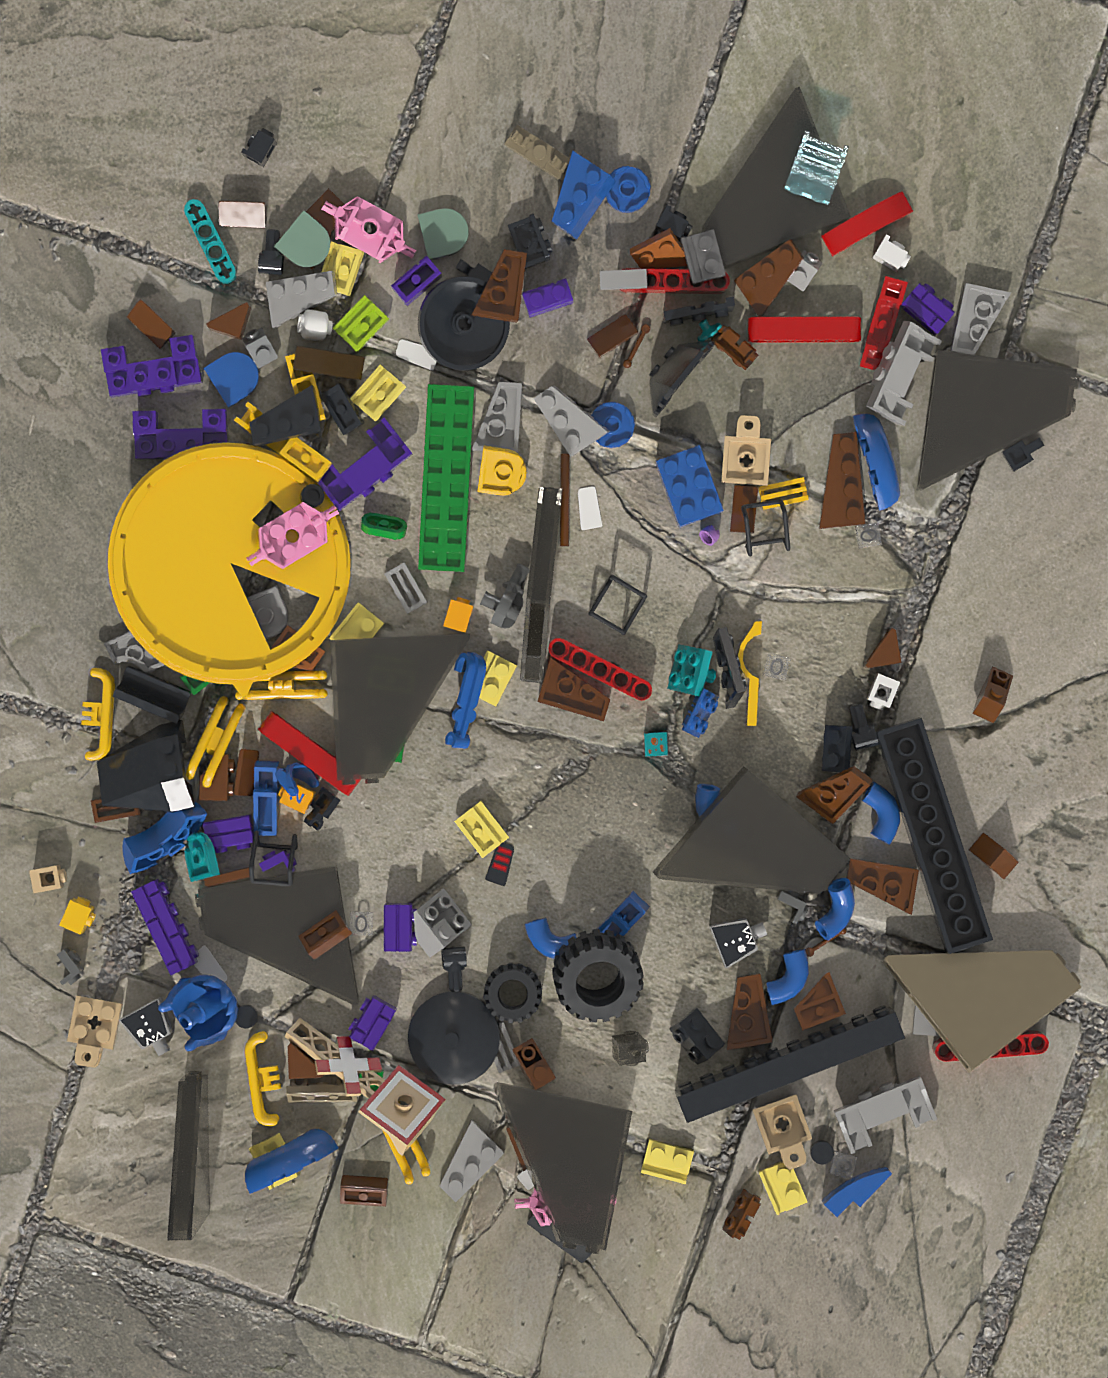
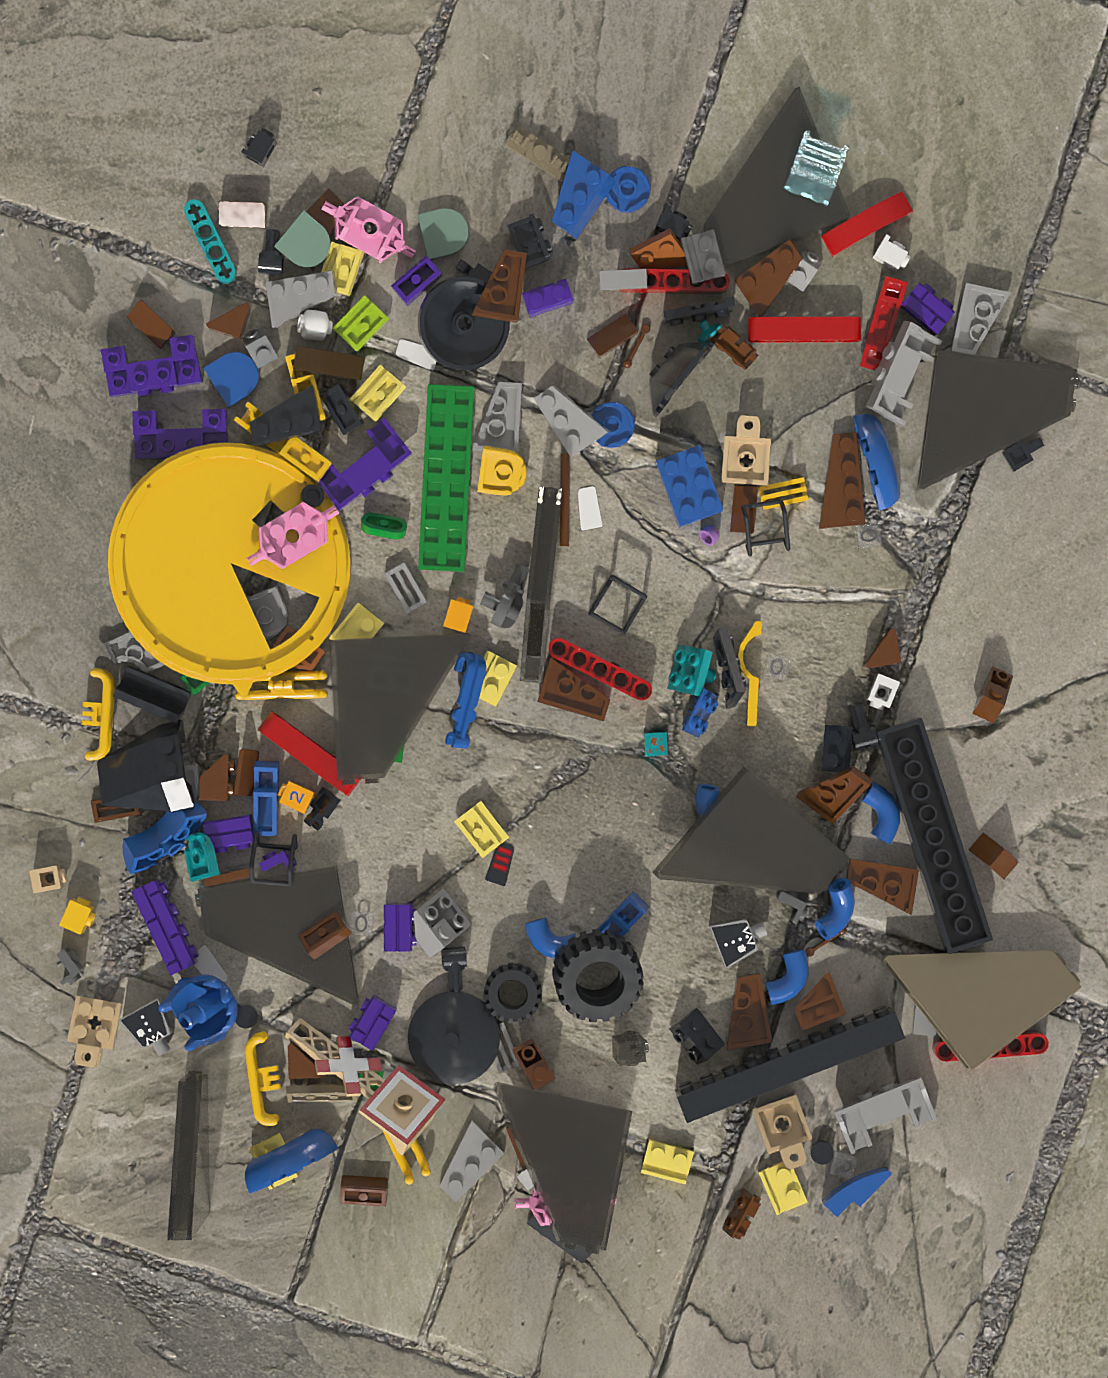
yellow piece [185,696,246,787] -> none
blue helmet [275,762,319,797] -> none

